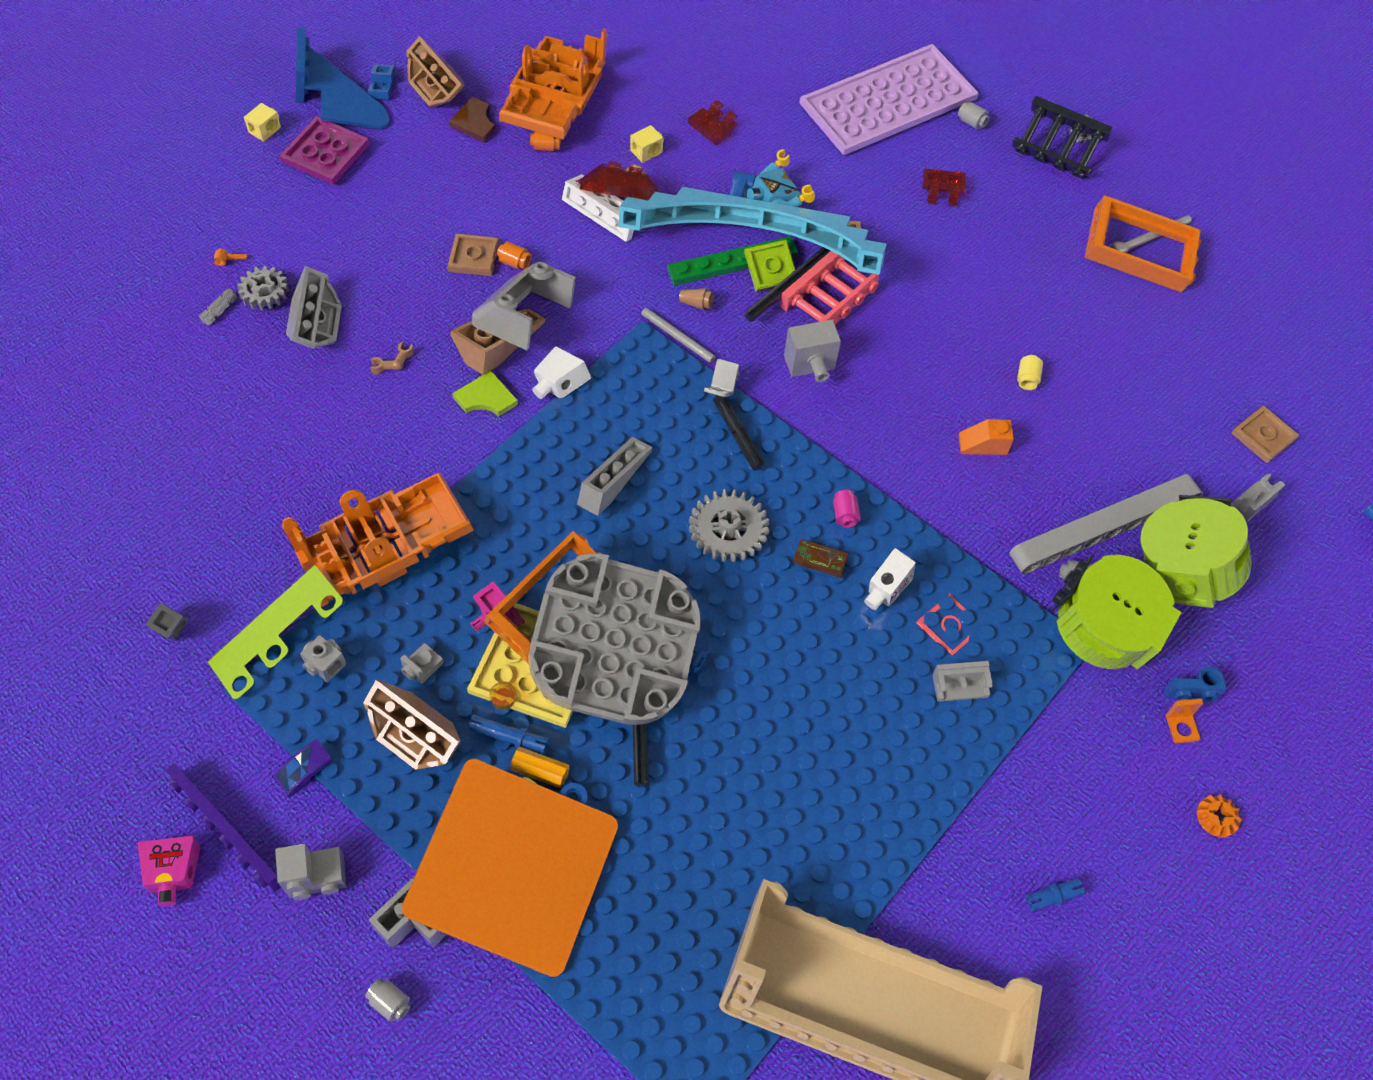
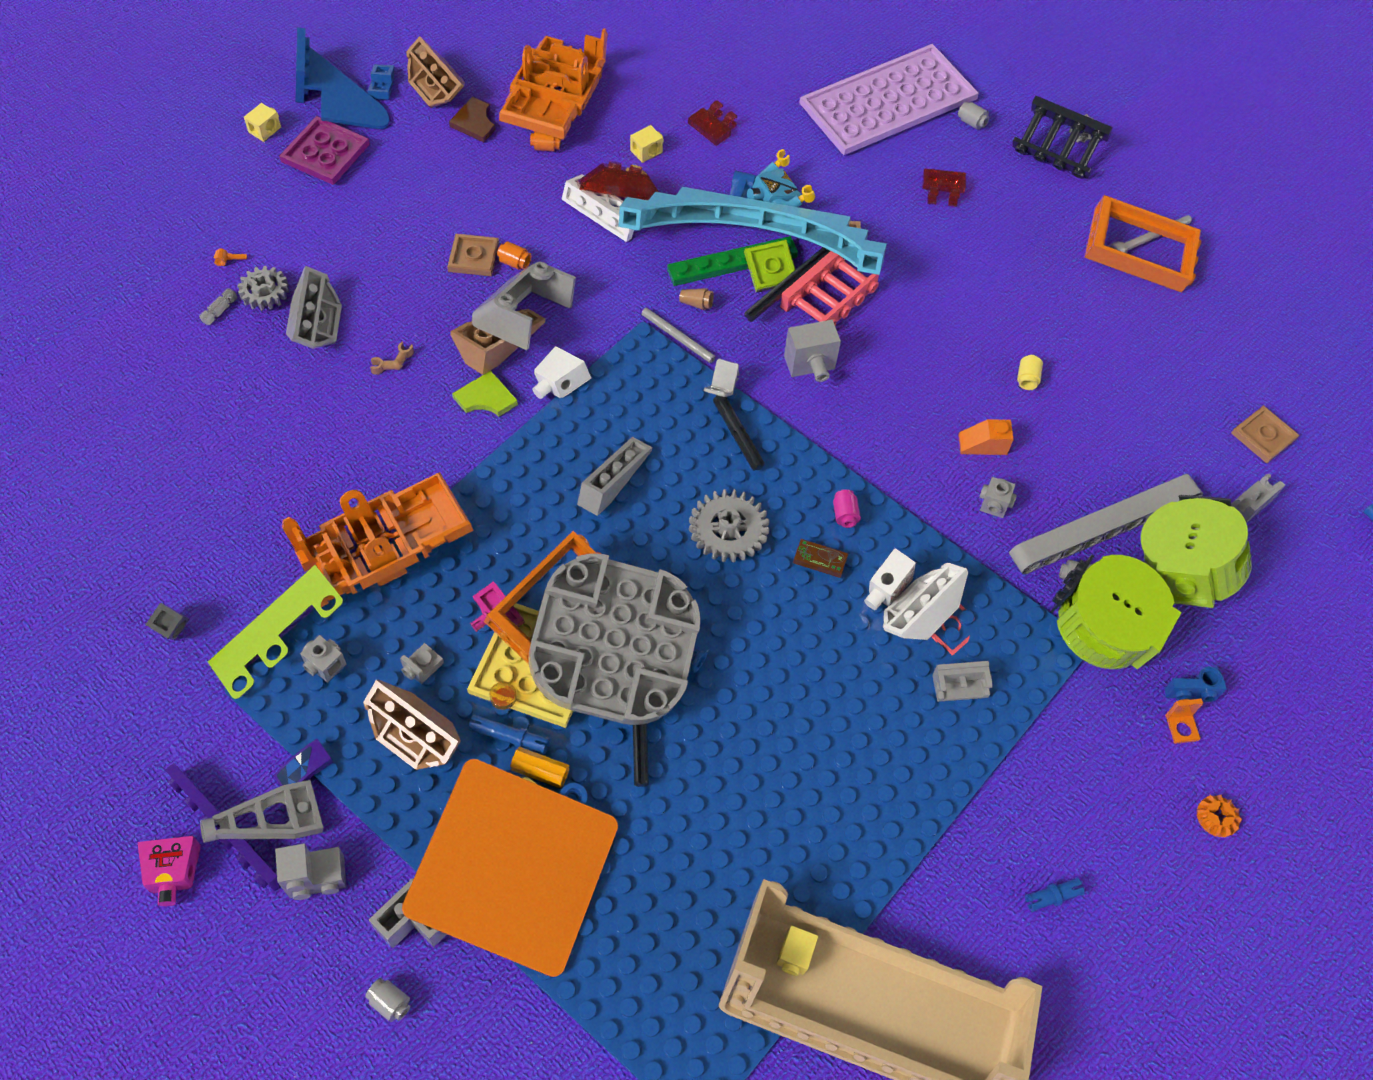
none -> light grey plate [200,780,323,843]
none -> light yellow brick [776,925,818,976]
none -> white wedge [883,562,968,640]
none -> light grey brick [979,477,1017,518]

